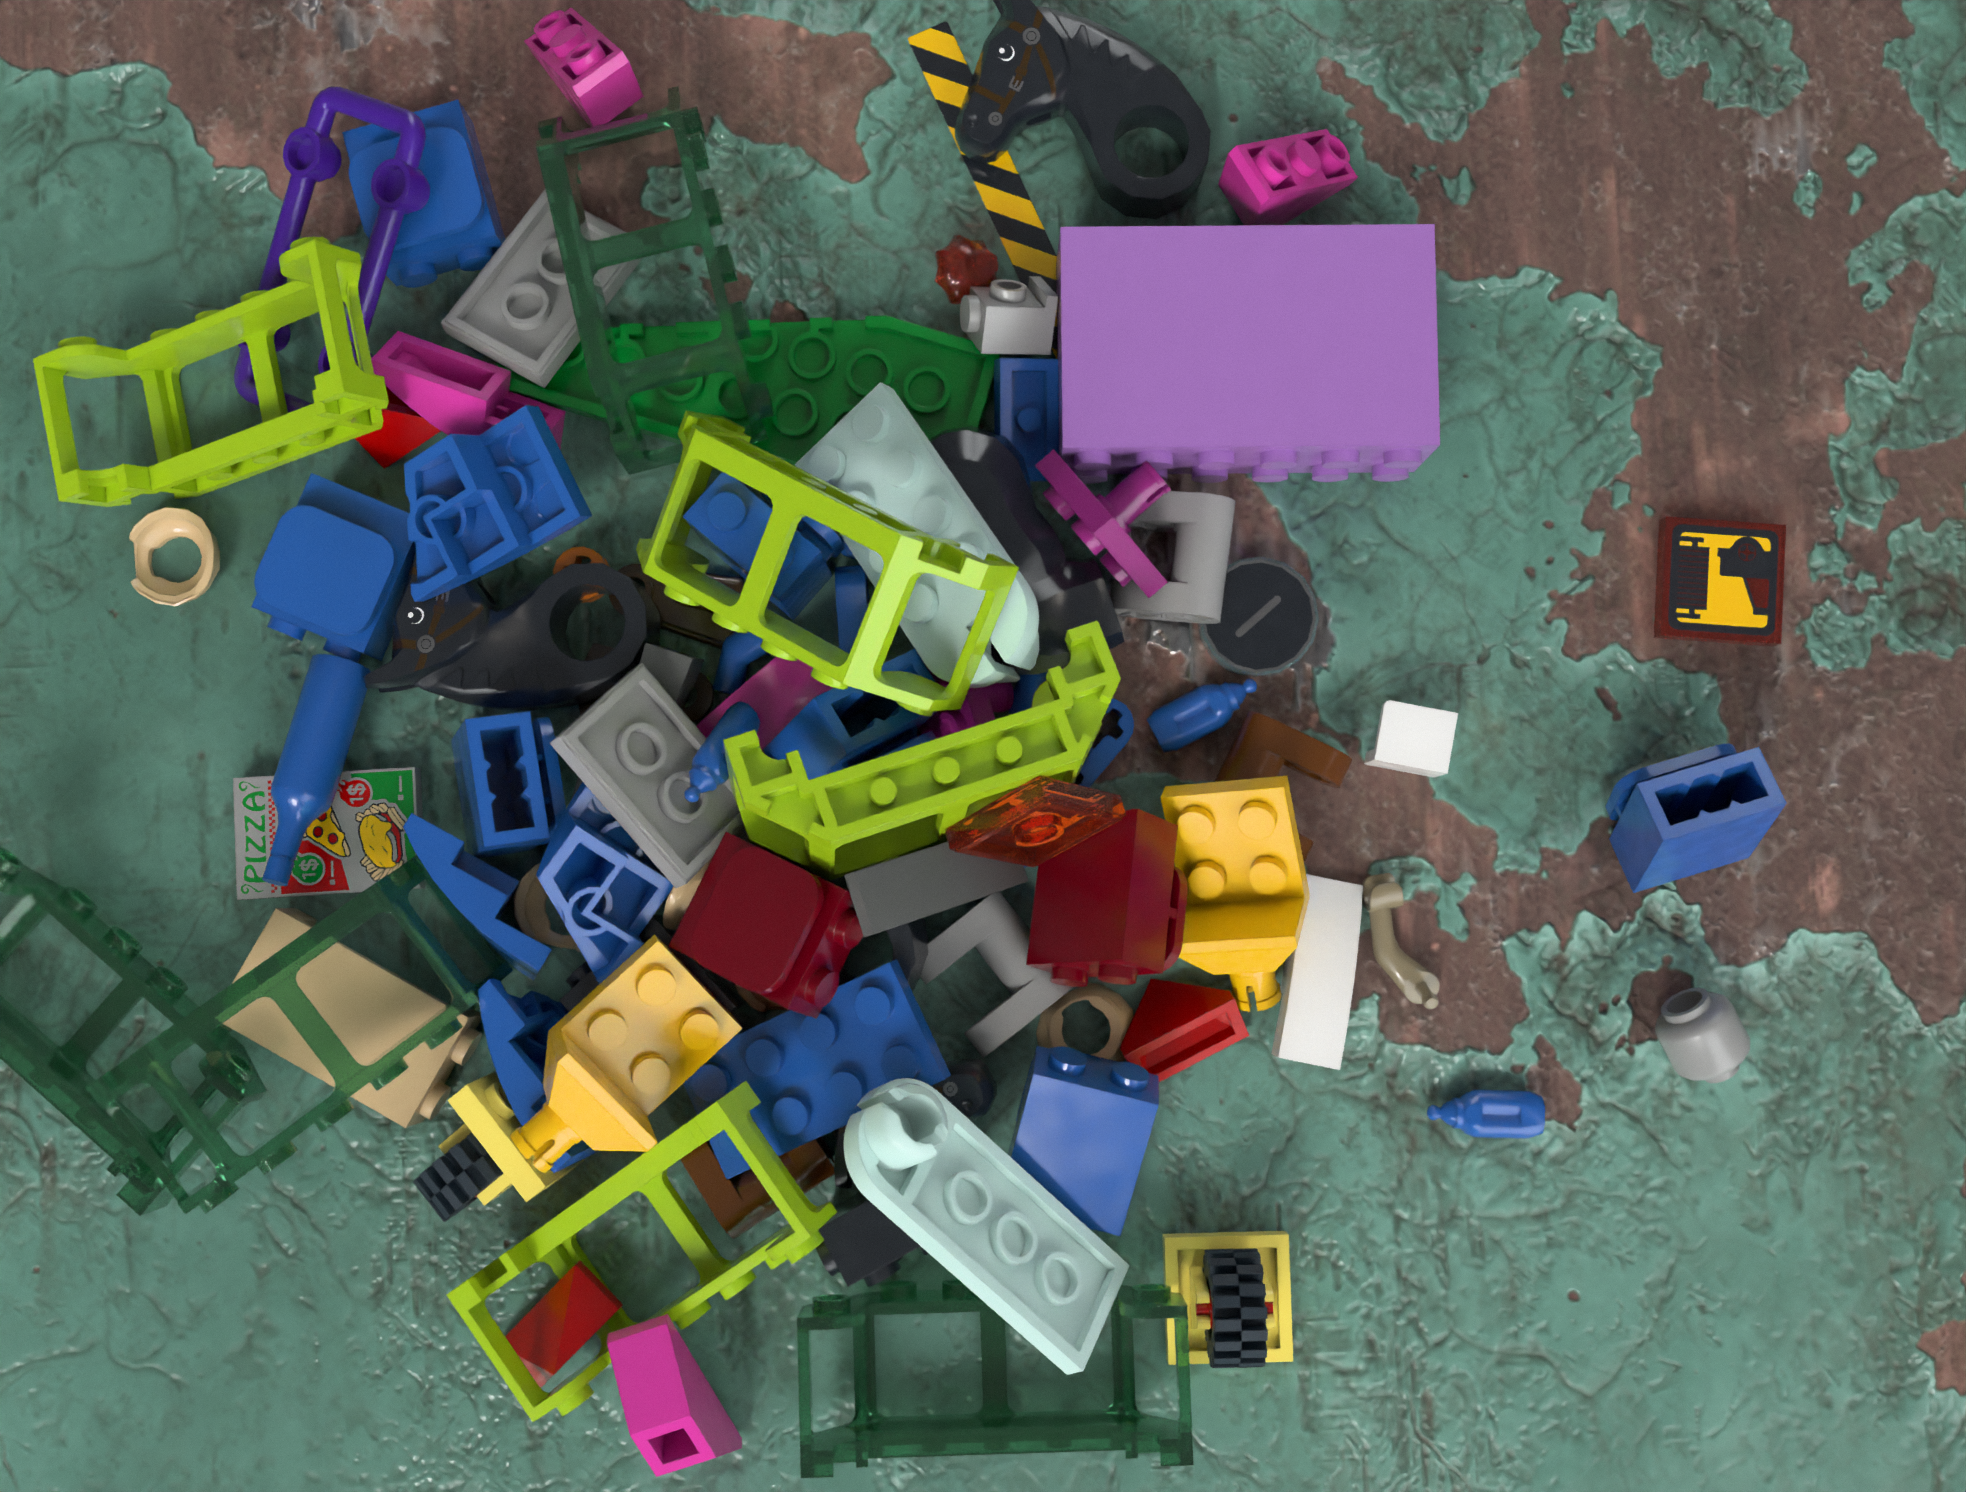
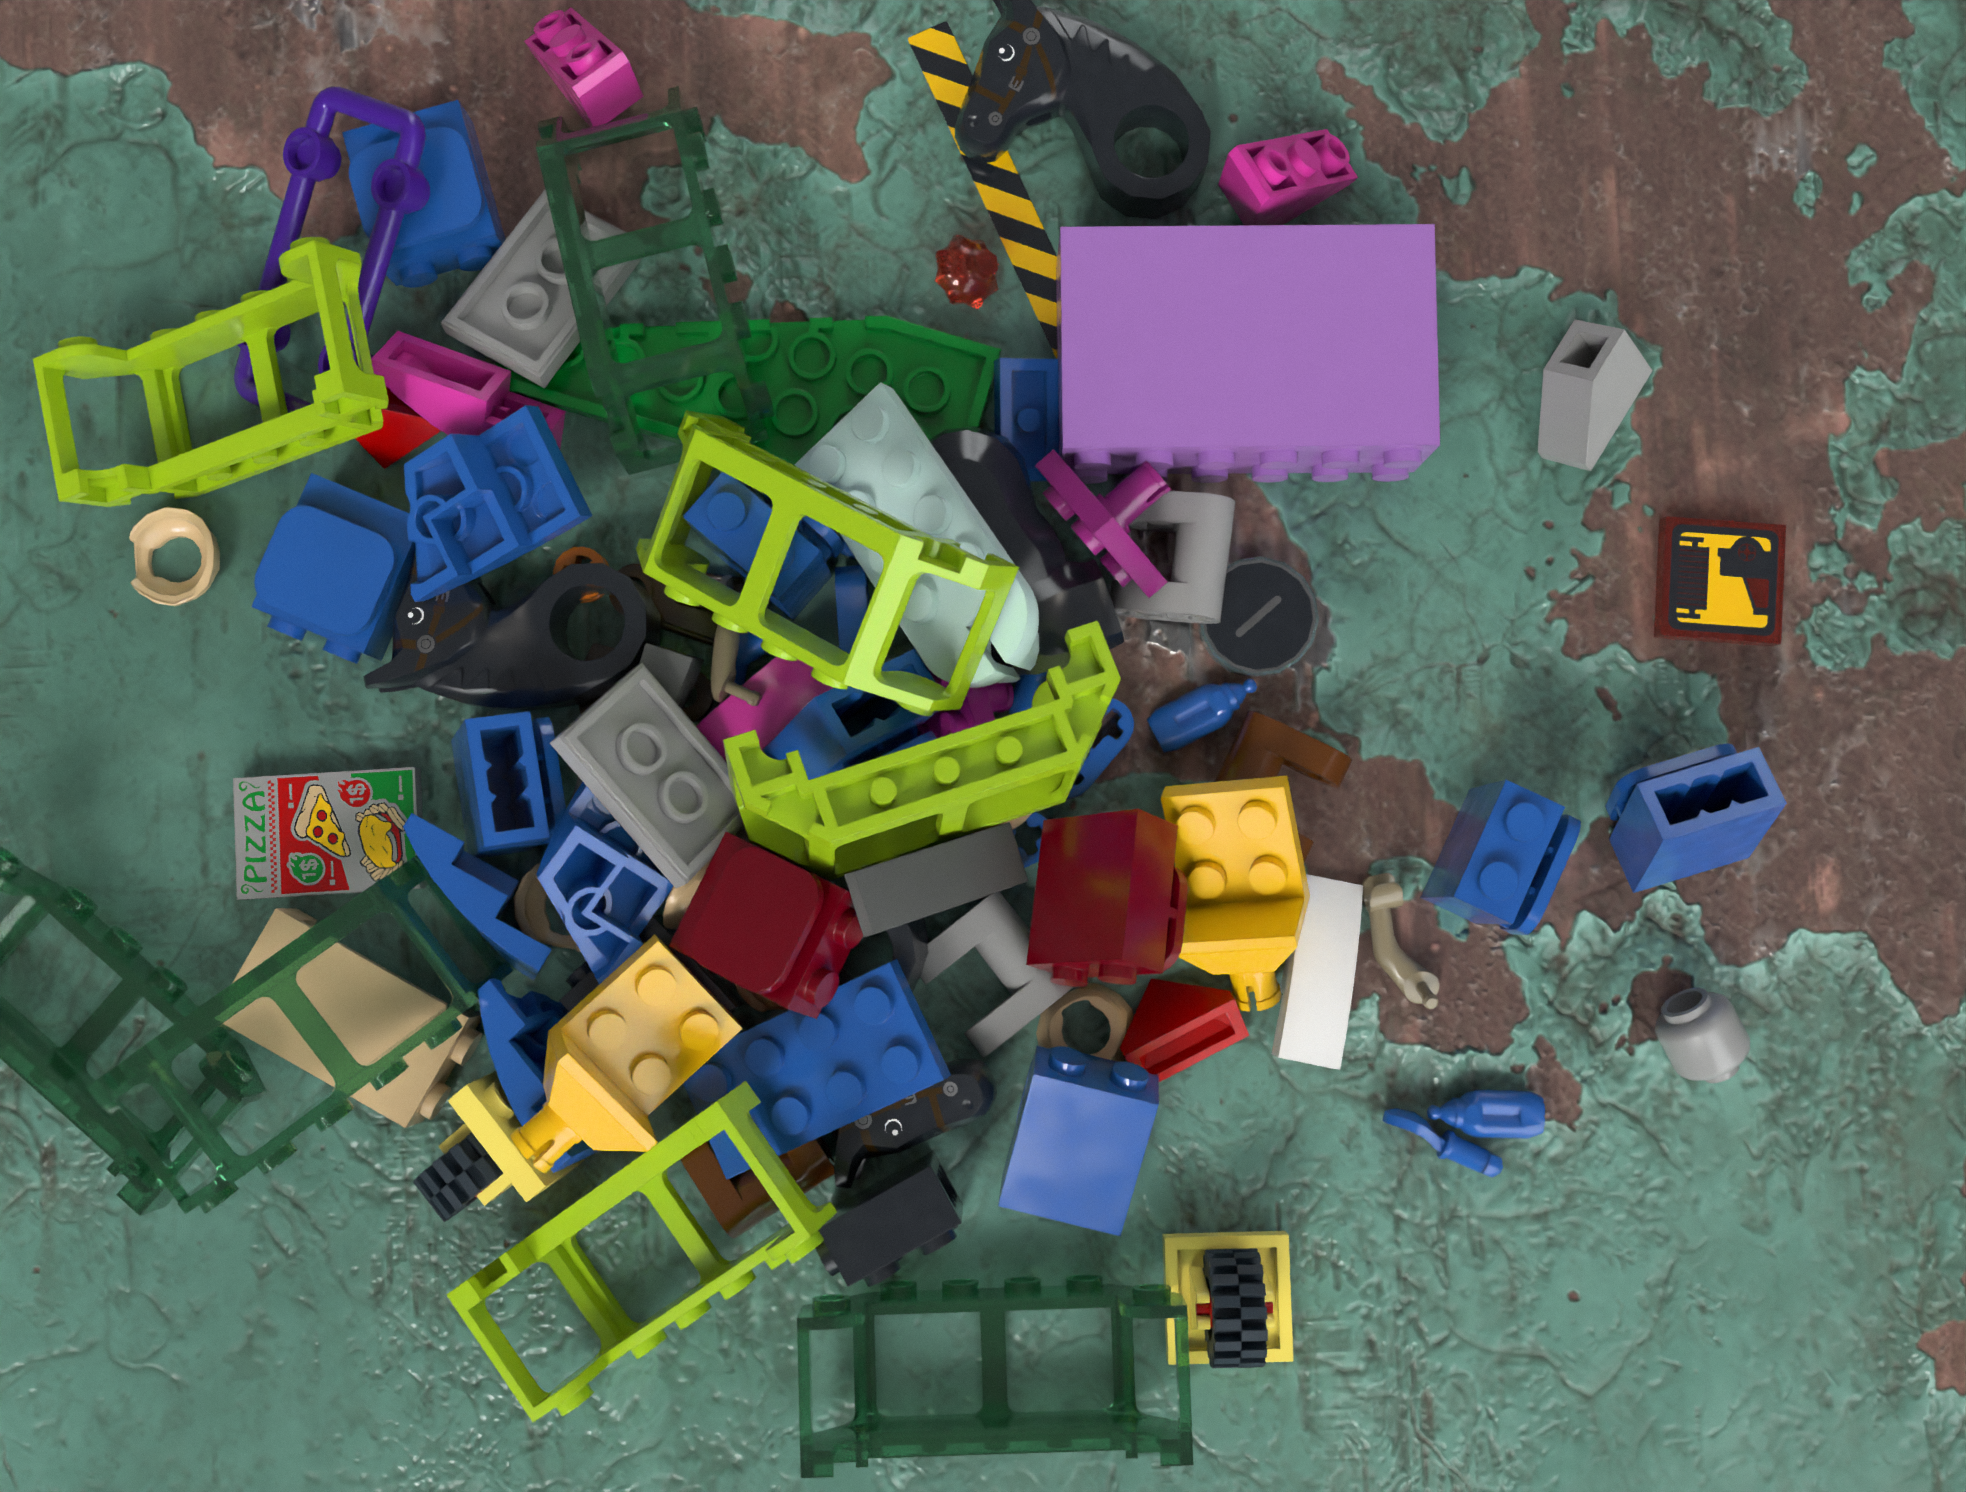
blue piece [262,654,371,886] -> none
red slope [505,1260,623,1388] -> none
dark pink slope [607,1314,742,1477] -> none
blue piece [684,701,761,802] -> none
light aqua plate [844,1078,1130,1375] -> none
clear red tile [945,775,1126,868] -> none
light grey brick [960,276,1058,355] -> none
white panel [1364,700,1458,777] -> none
none -> dark tan piece [711,575,762,706]
none -> blue piece [1382,1108,1503,1178]
none -> blue brick [1420,780,1581,935]
none -> light grey slope [1538,319,1653,471]

